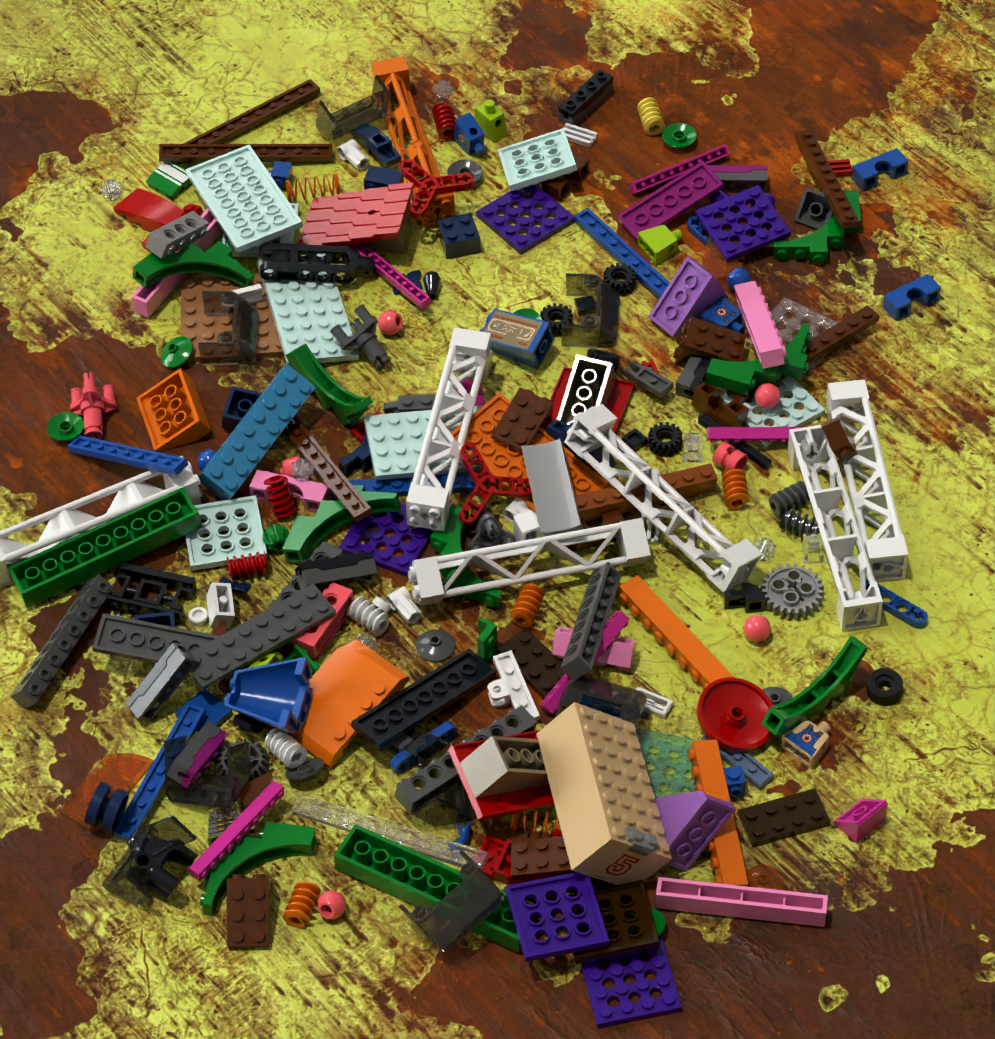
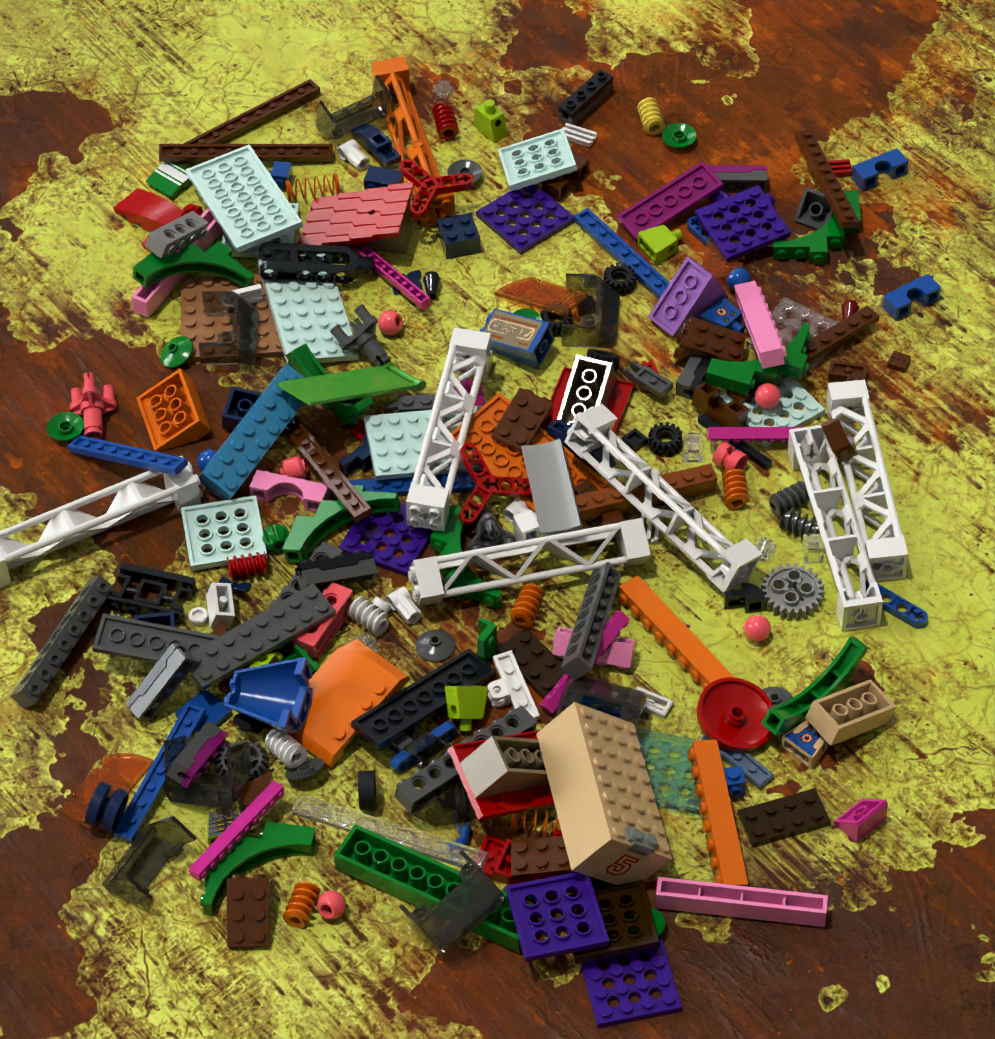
green brick [7,487,202,608] -> none
clear gear [101,179,123,201] -> none
black helmet [127,829,198,900] -> none
red piece [264,475,296,518] -> none
clear gear [290,458,314,482] -> none
blue torso [454,112,487,156] -> none
dark pink piece [629,145,730,194] -> none
medium lavender ladder [655,790,736,871] -> none
clear orange dish [746,865,784,890] -> none
black tyre [867,668,903,706] -> none
none -> bright green flag [277,361,426,406]
none -> black tyre [358,770,376,810]
none -> lime torso [445,686,488,731]
none -> clear orange piece [495,277,589,316]
none -> reddish brown tile [574,478,600,495]
none -> tan brick [805,679,897,746]
none -> reddish brown plate [828,360,868,381]
none -> dark red cone [841,300,859,320]
none -> reddish brown tile [887,351,911,373]

